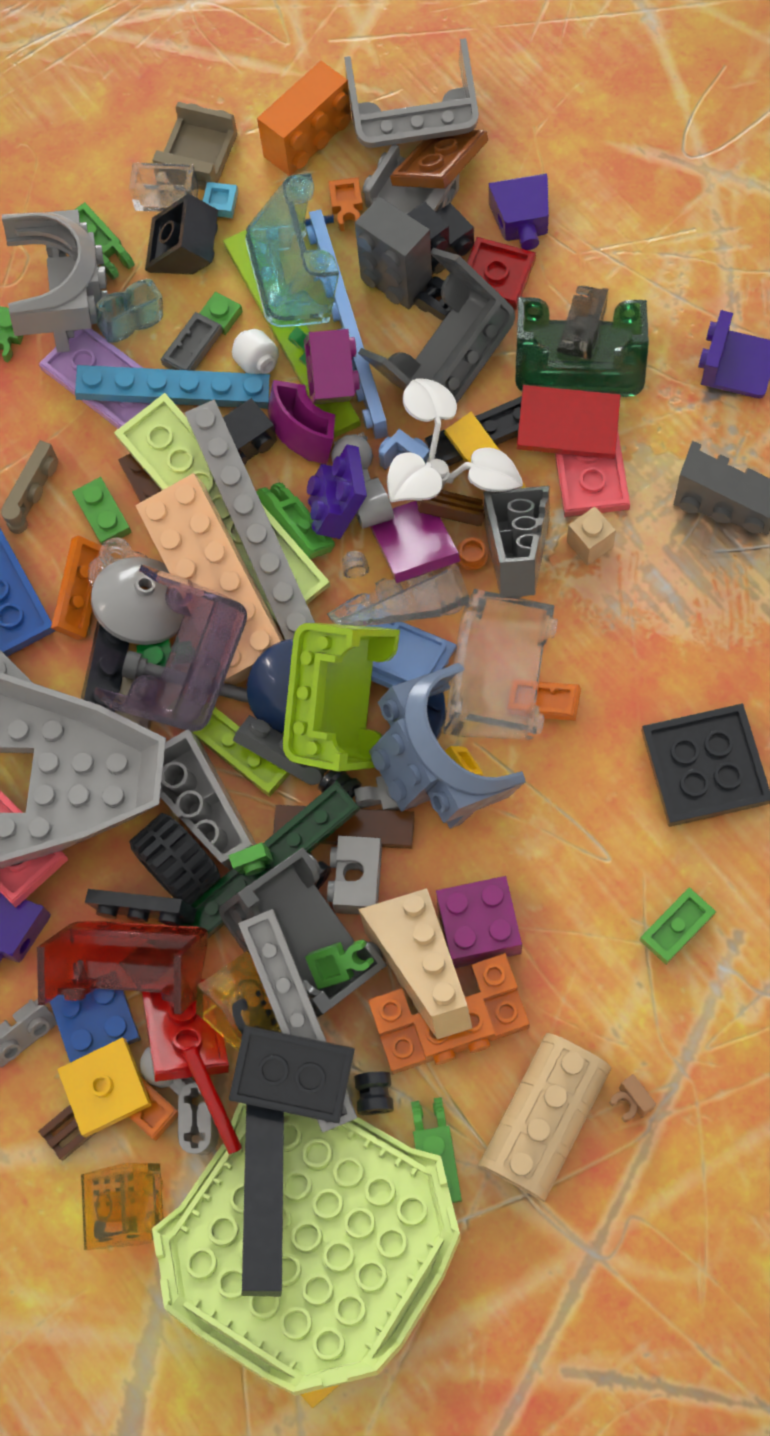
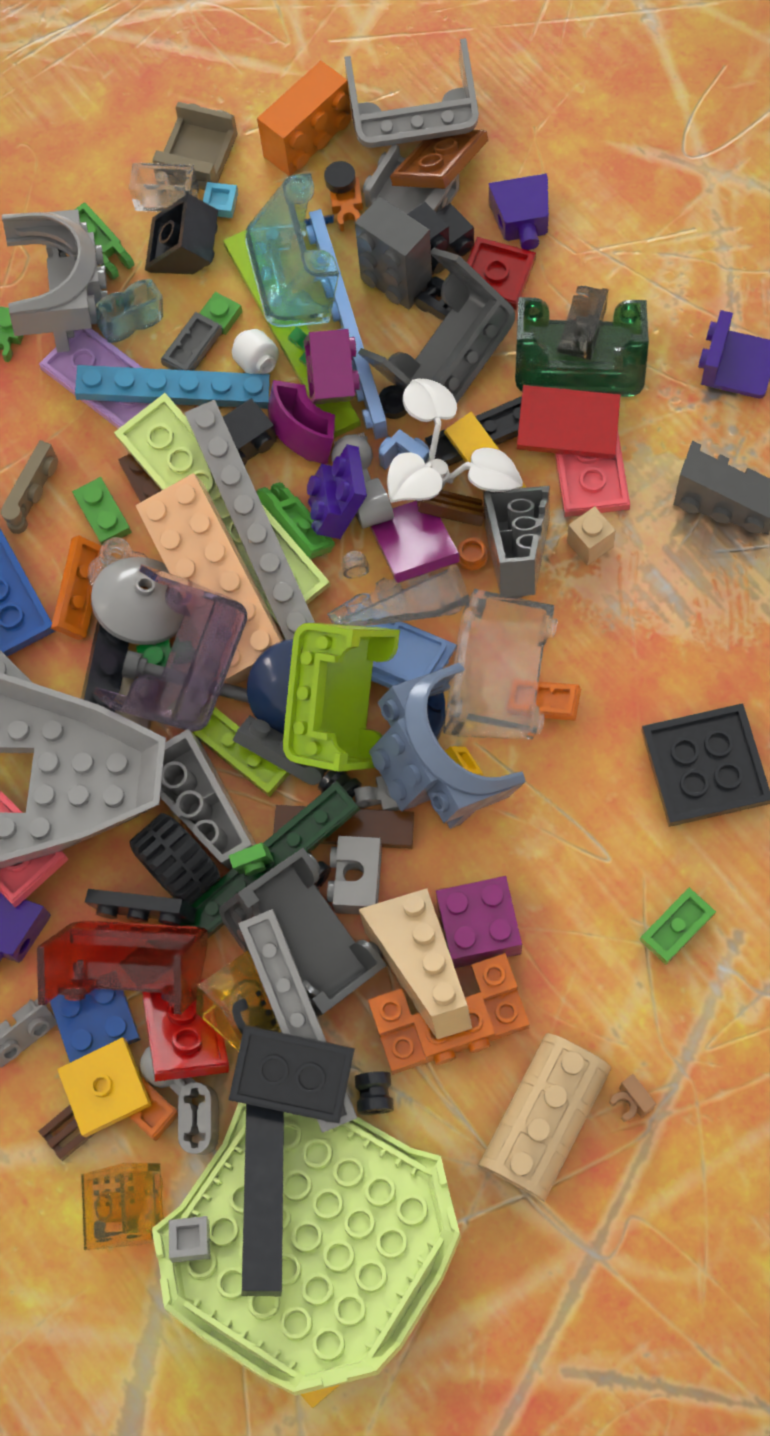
red bar [182,1046,242,1154] -> none
bright green plate [305,940,374,990] -> none
bright green hinge [411,1097,462,1203] -> none
none -> light grey plate [169,1216,210,1263]
none -> black tile [324,161,356,194]
none -> black tile [379,385,408,419]

